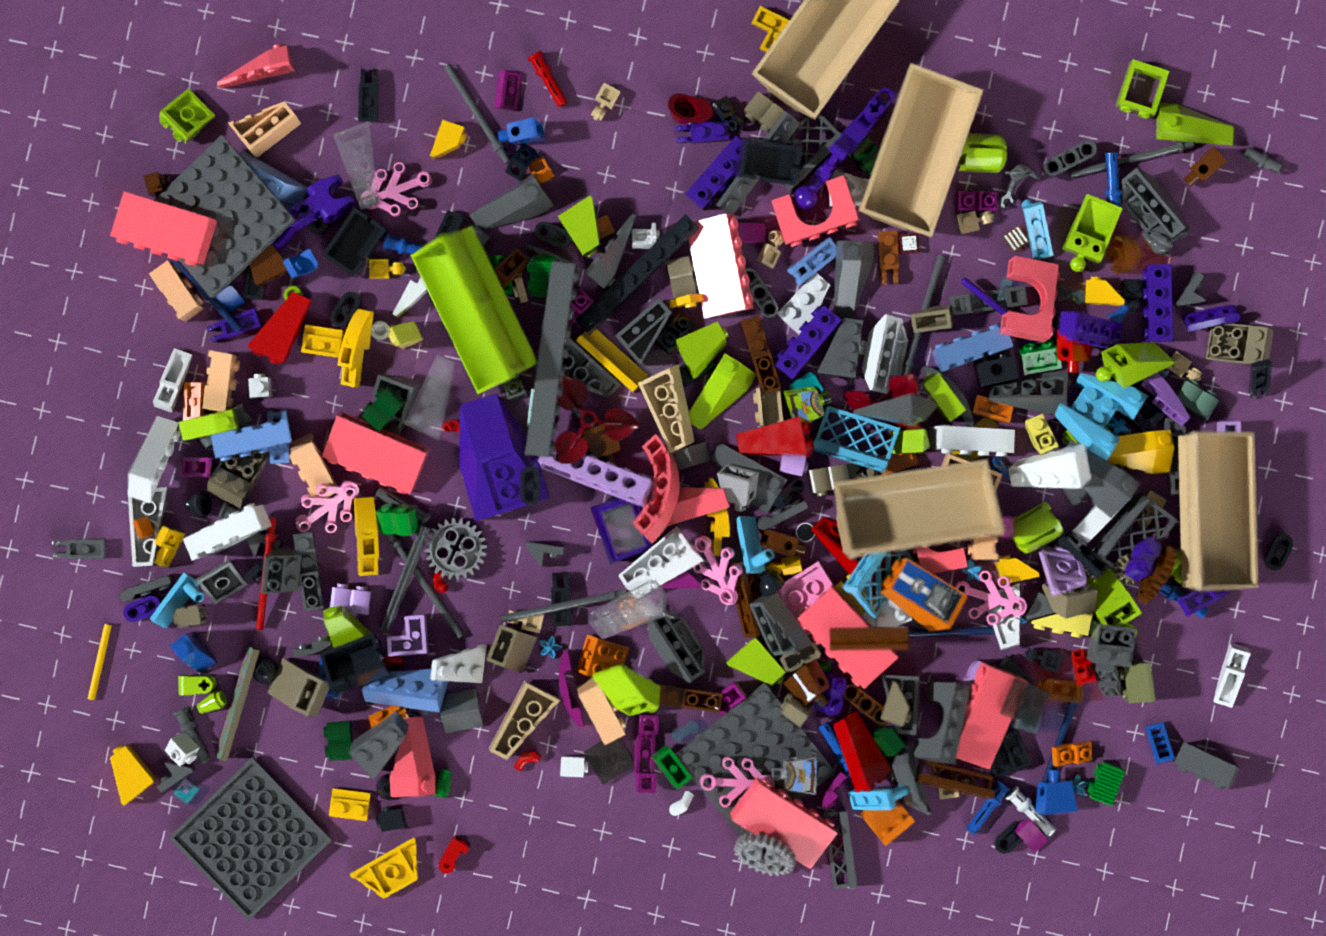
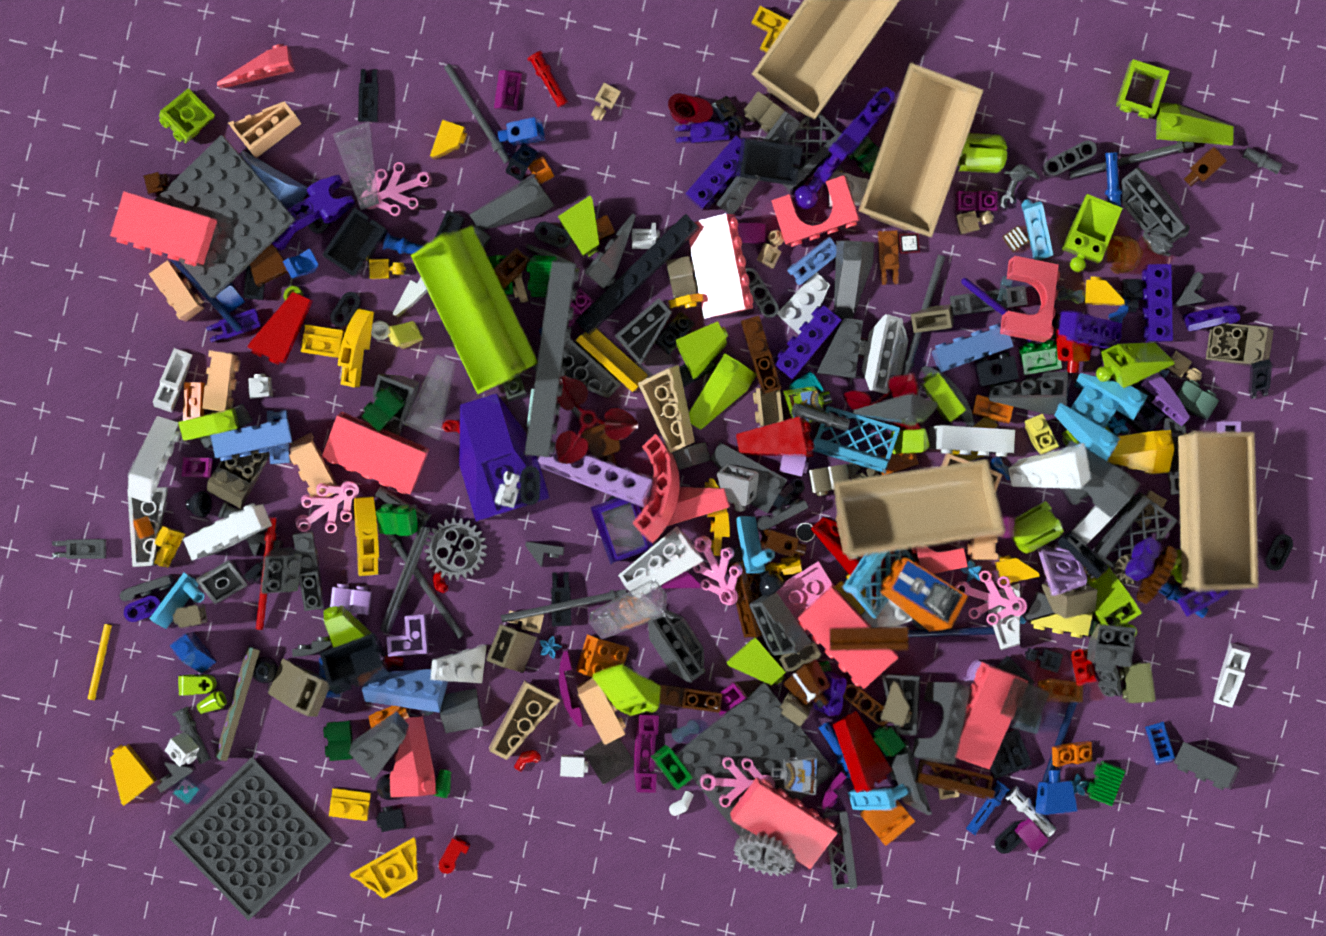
none -> white plate [495,471,519,508]
none -> dark grey pin [791,403,850,431]

